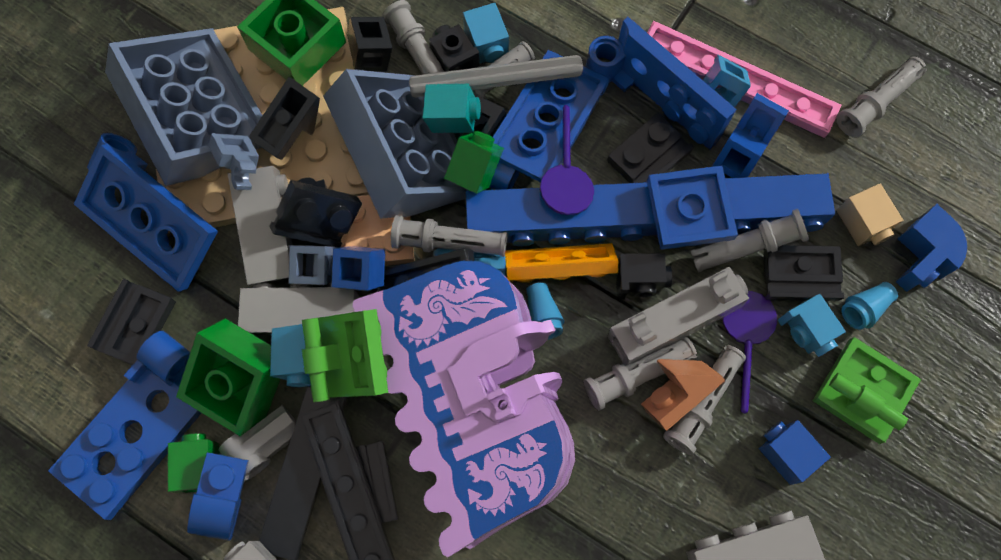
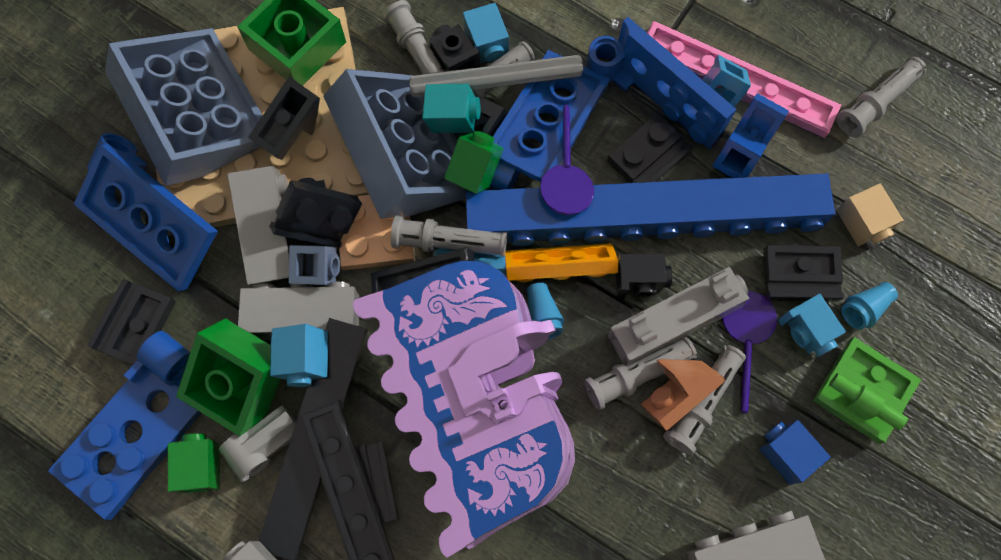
blue brick [187,452,249,541] -> none
sand blue plate [209,133,259,190] -> none
bright green plate [301,309,389,402] -> none
blue brick [331,246,386,291] -> none
black brick [347,17,393,72] -> none
blue plate [647,166,738,250] -> none
light grey pin [691,209,809,273] -> none
blue brick [896,204,967,292] -> none

